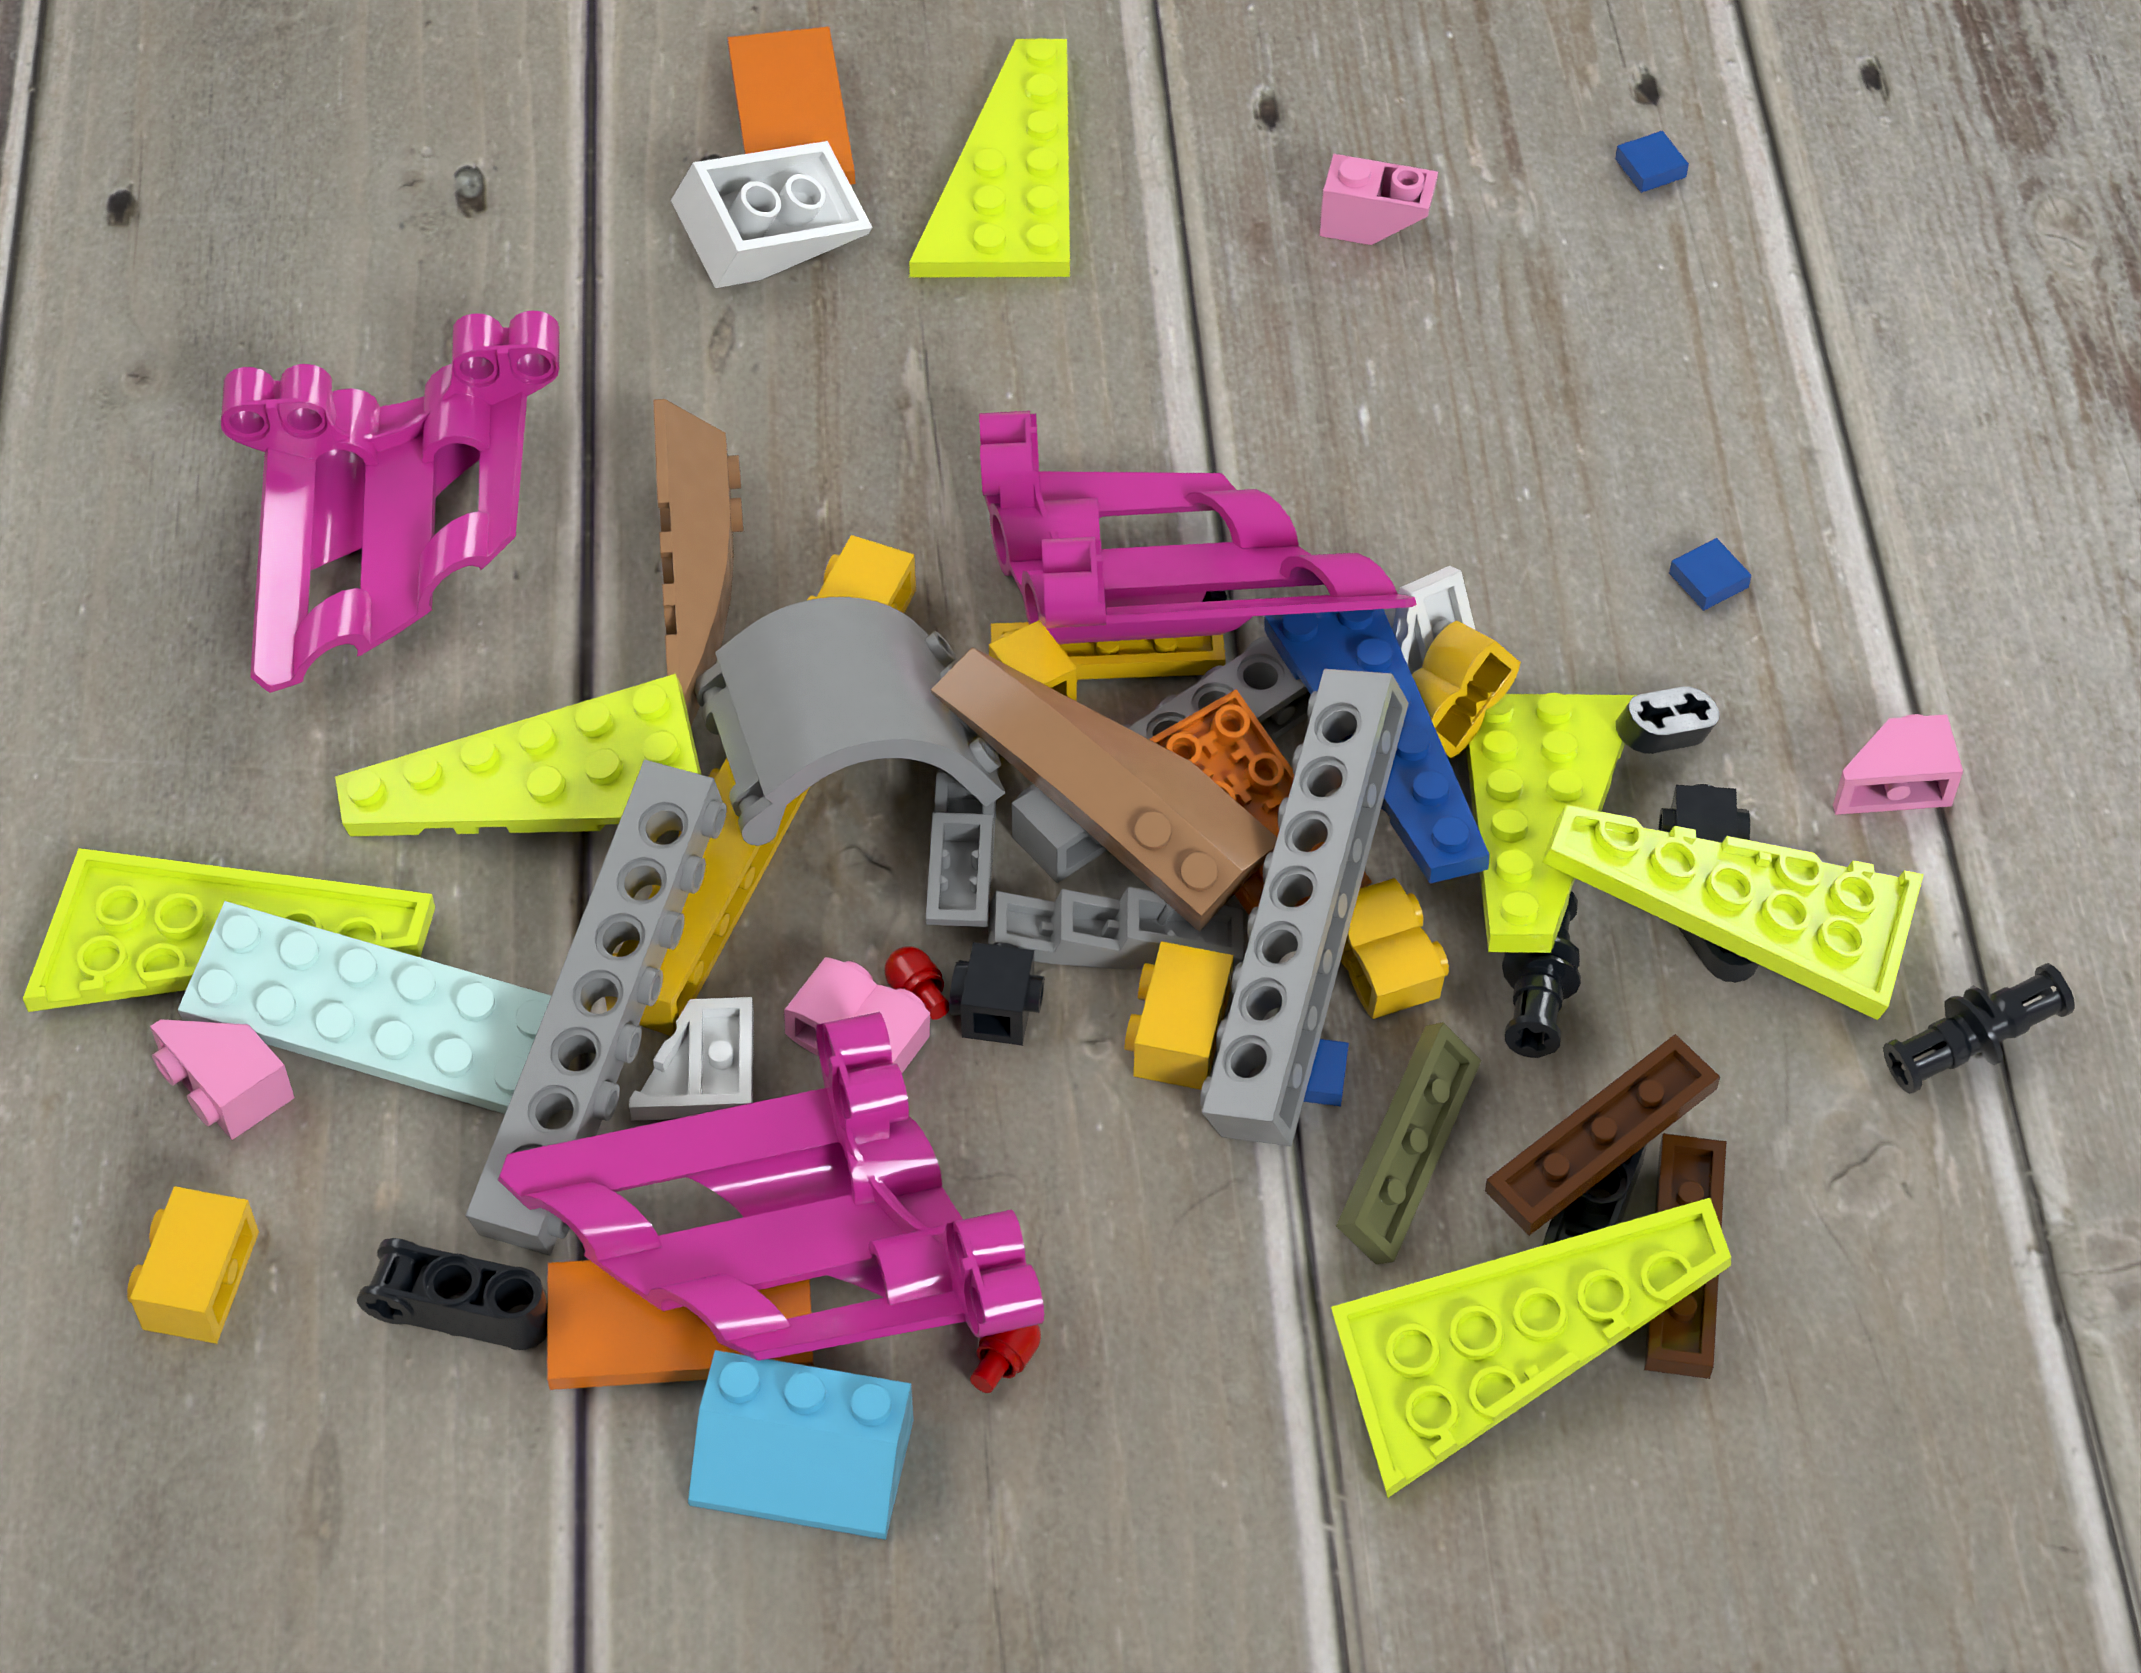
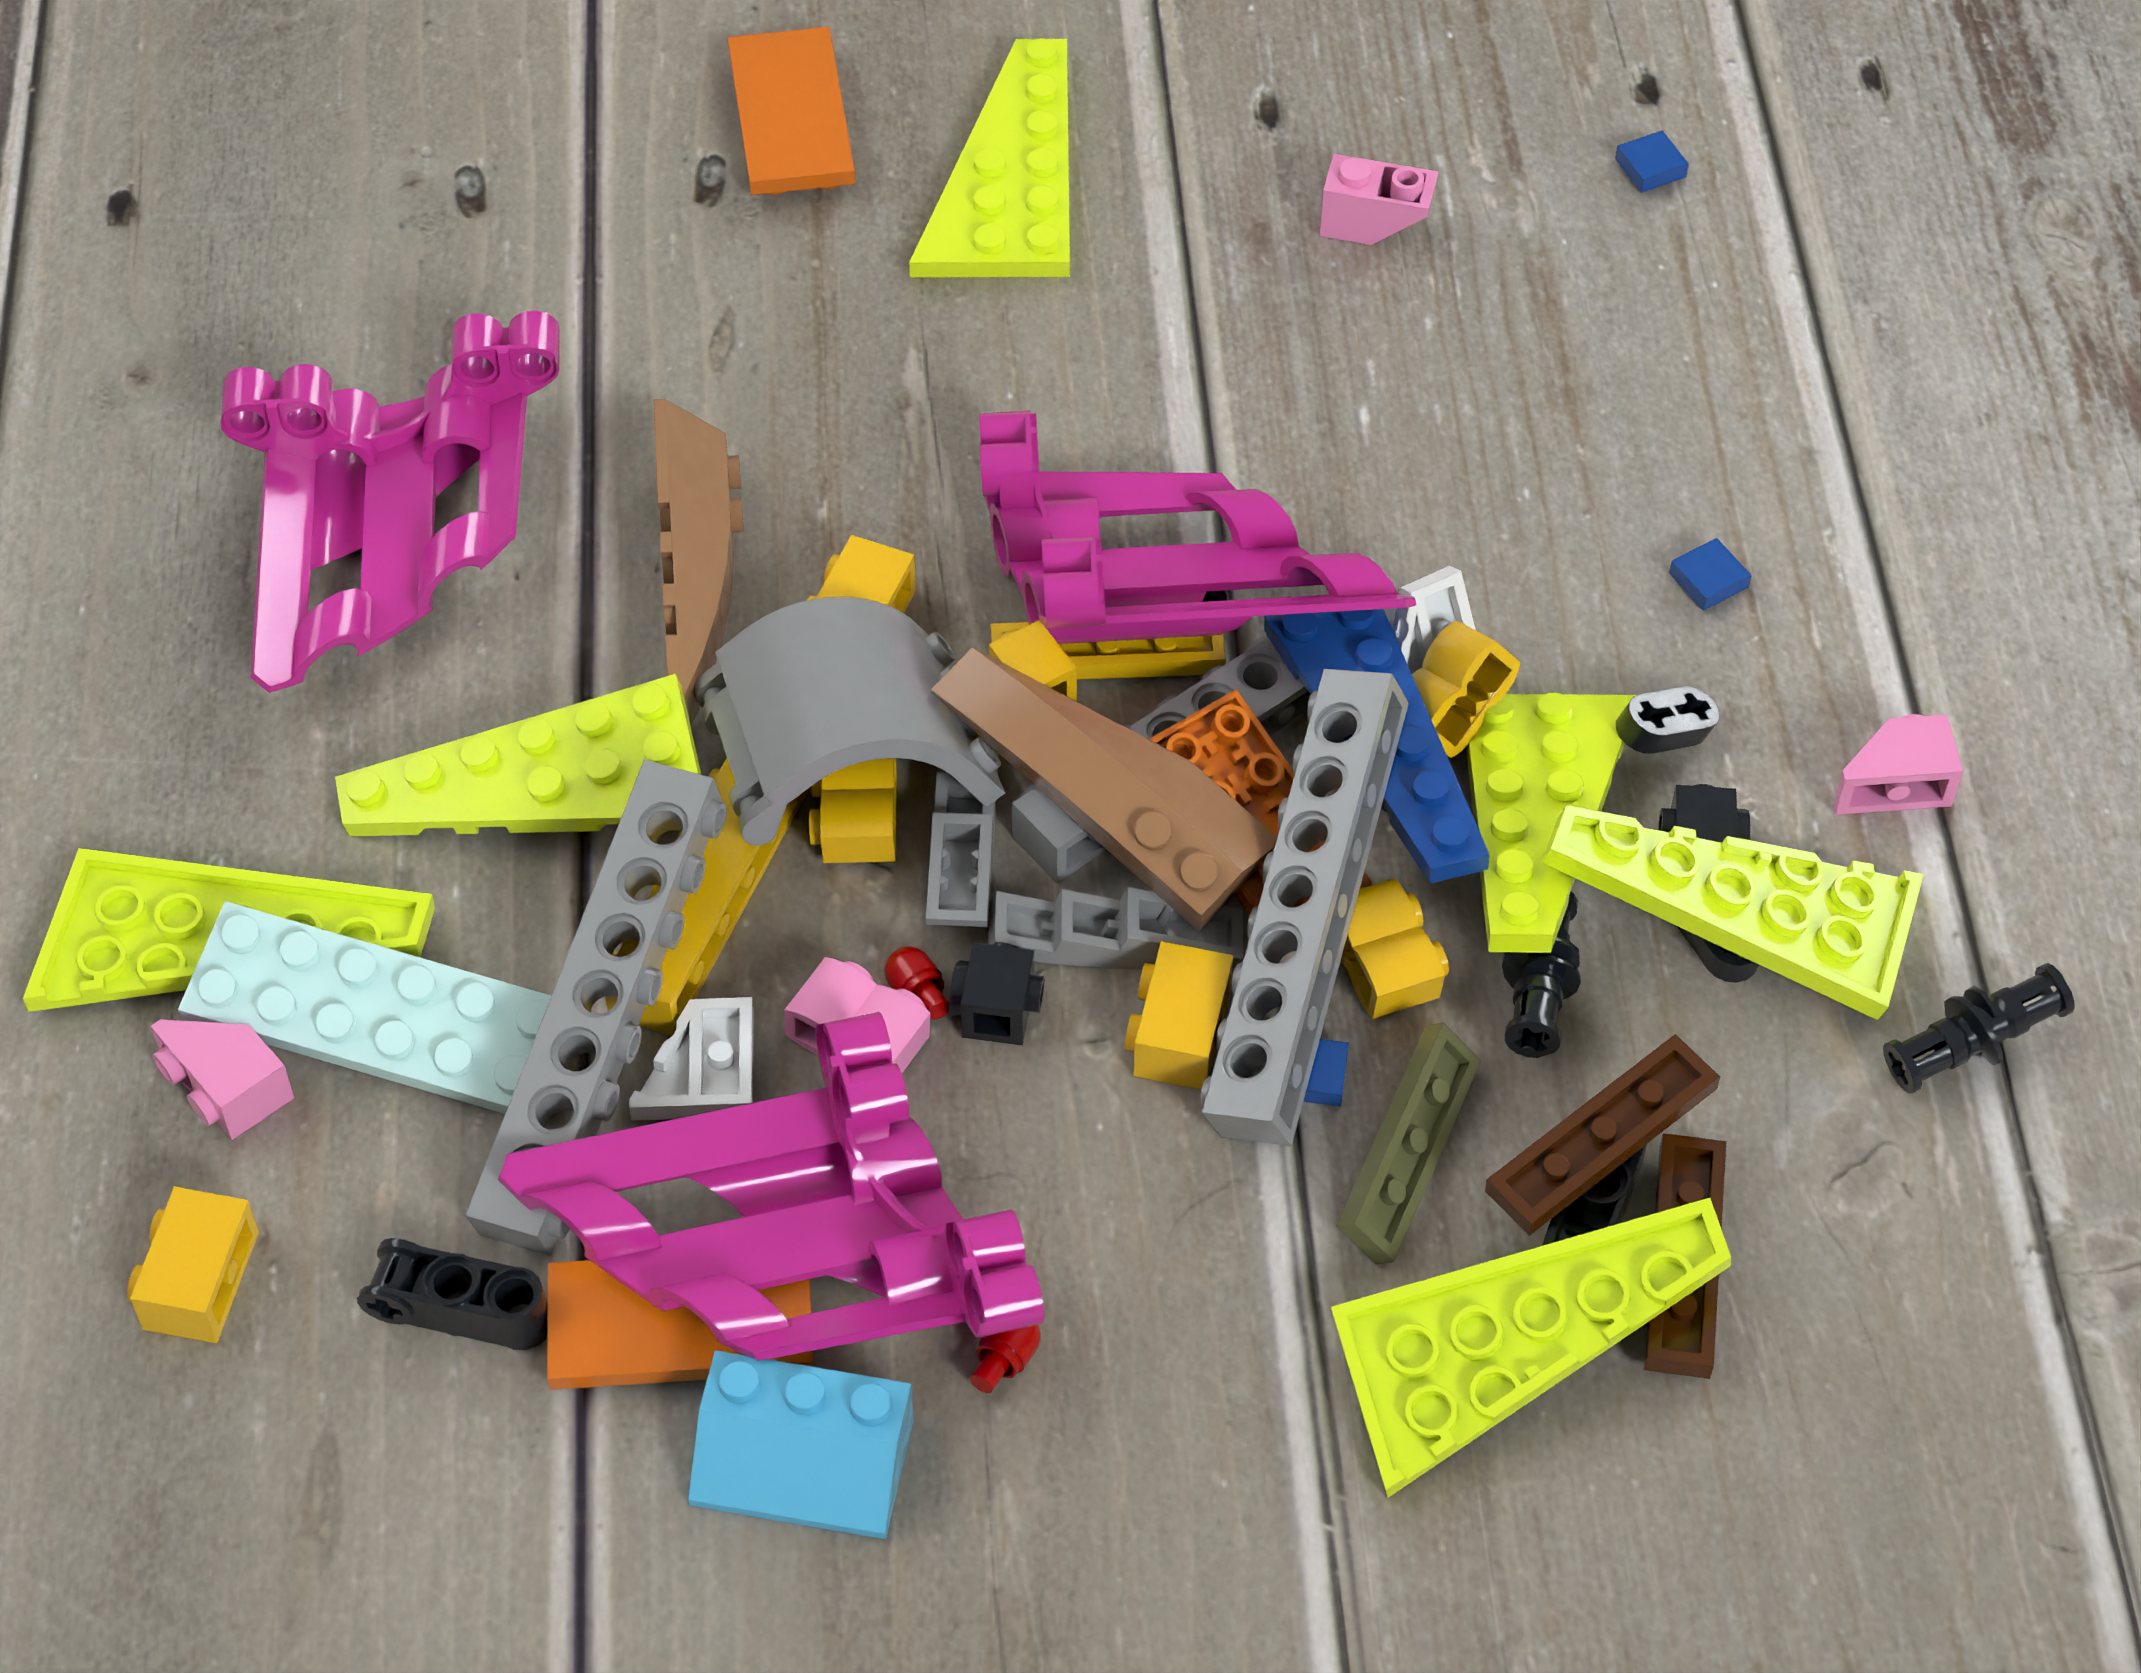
white slope [671,141,873,288] -> none
none -> yellow brick [809,758,897,863]

